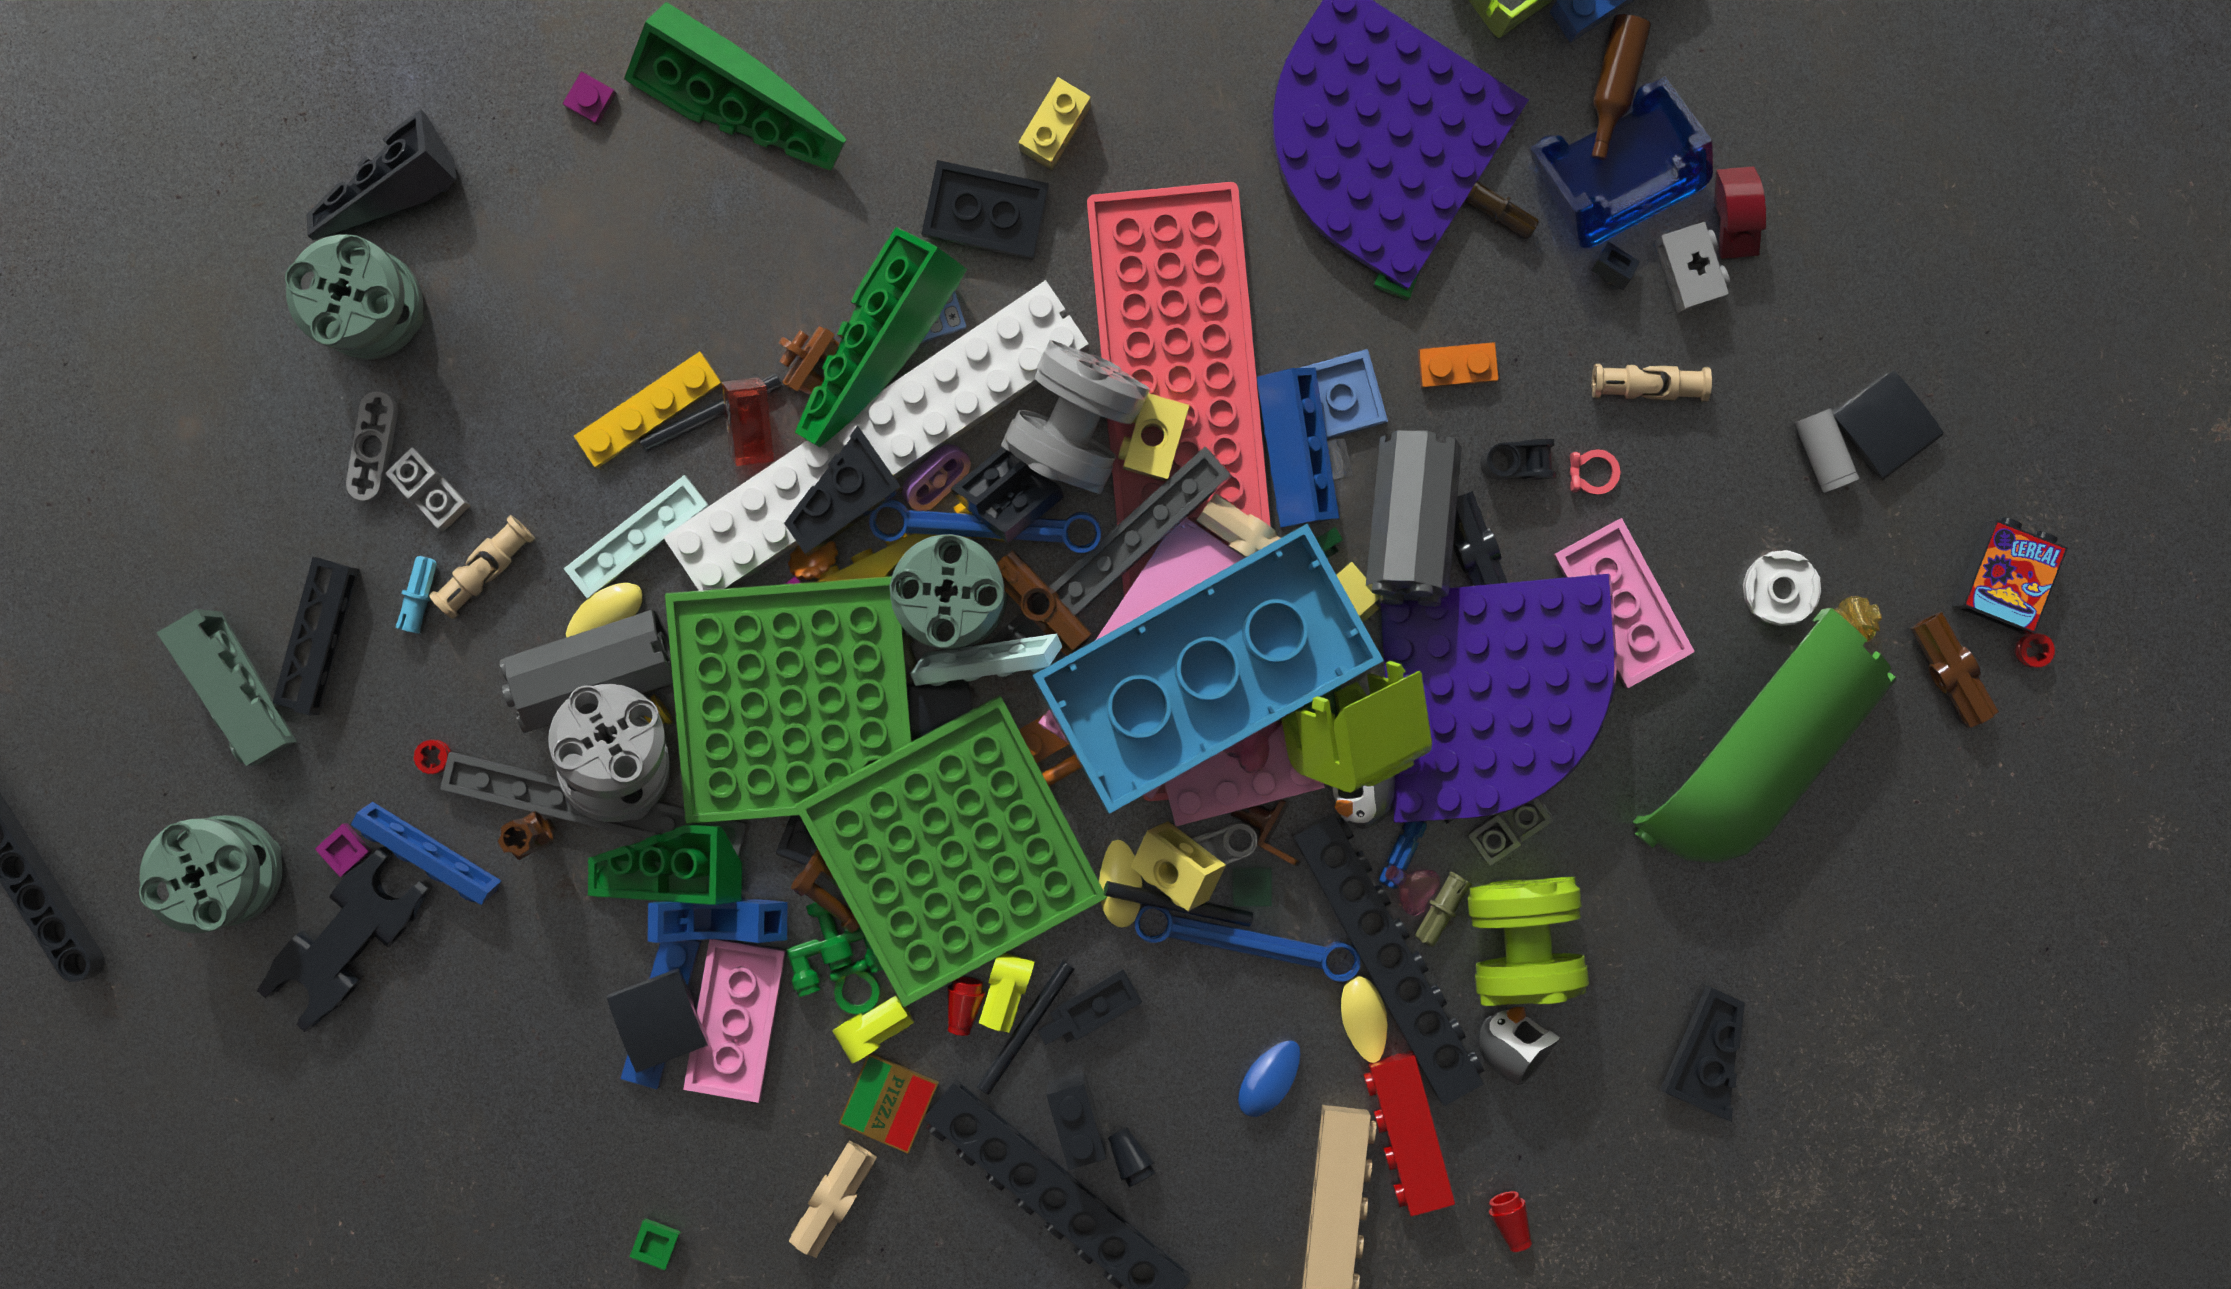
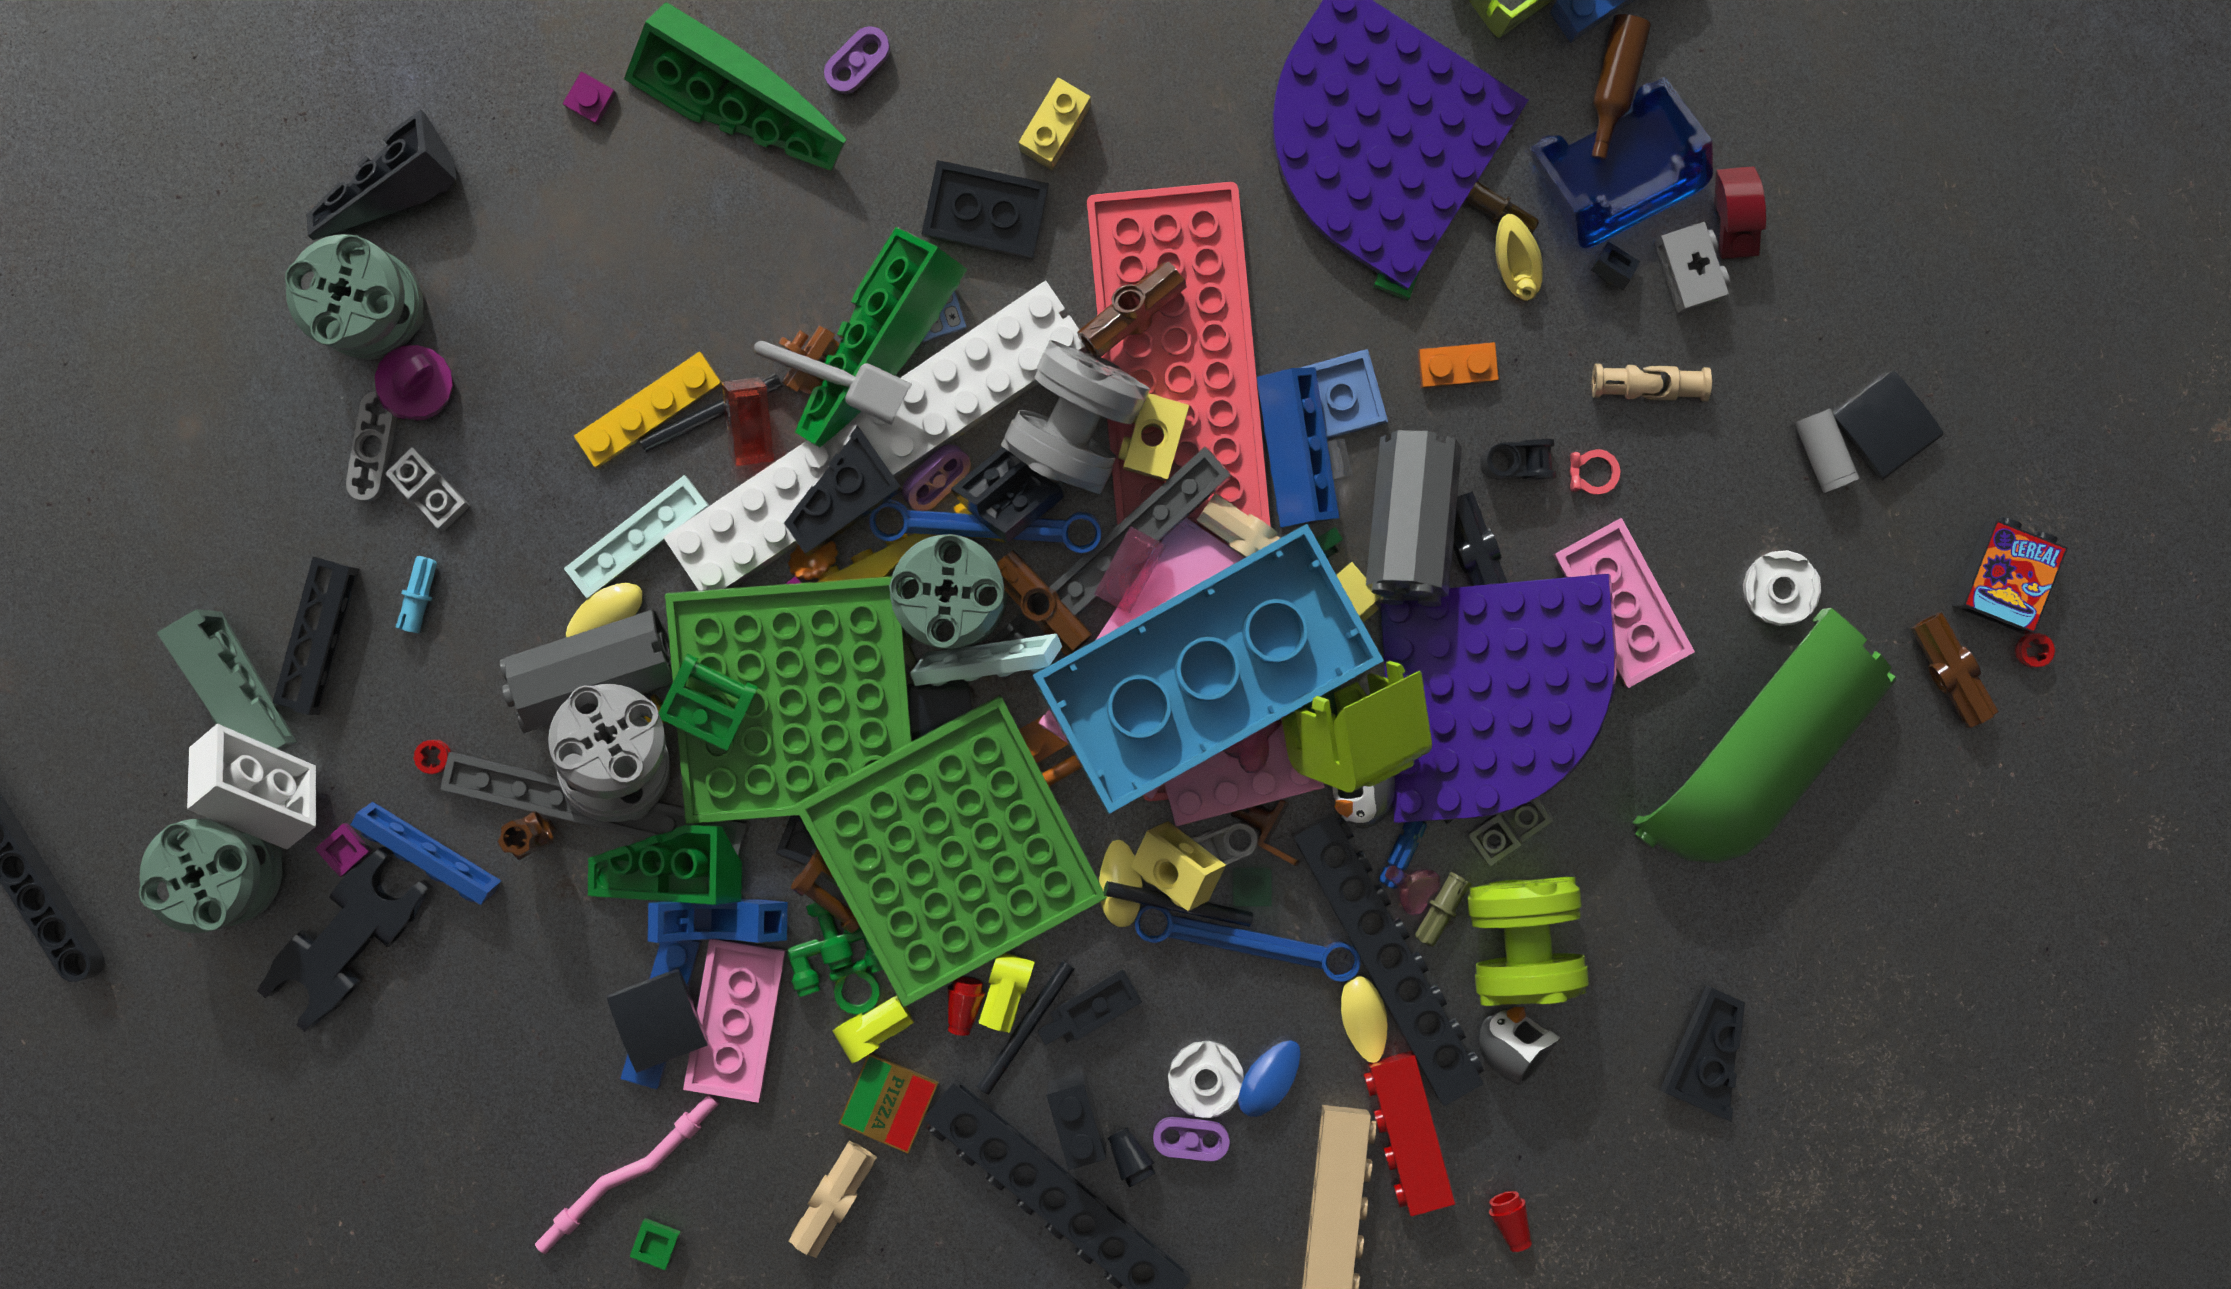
tan piece [429,515,535,619] -> none
clear yellow gear [1834,596,1882,642] -> none
none -> white brick [187,724,316,849]
none -> magenta tile [374,345,453,421]
none -> bright pink bar [535,1094,720,1254]
none -> green plate [659,654,758,751]
none -> light grey piece [754,341,912,425]
none -> medium lavender plate [824,26,890,94]
none -> reddish brown piece [1077,262,1187,358]
none -> clear pink plate [1094,526,1166,613]
none -> medium lavender plate [1153,1117,1230,1161]
none -> white tile [1168,1041,1244,1118]
none -> light yellow arm [1495,214,1543,301]

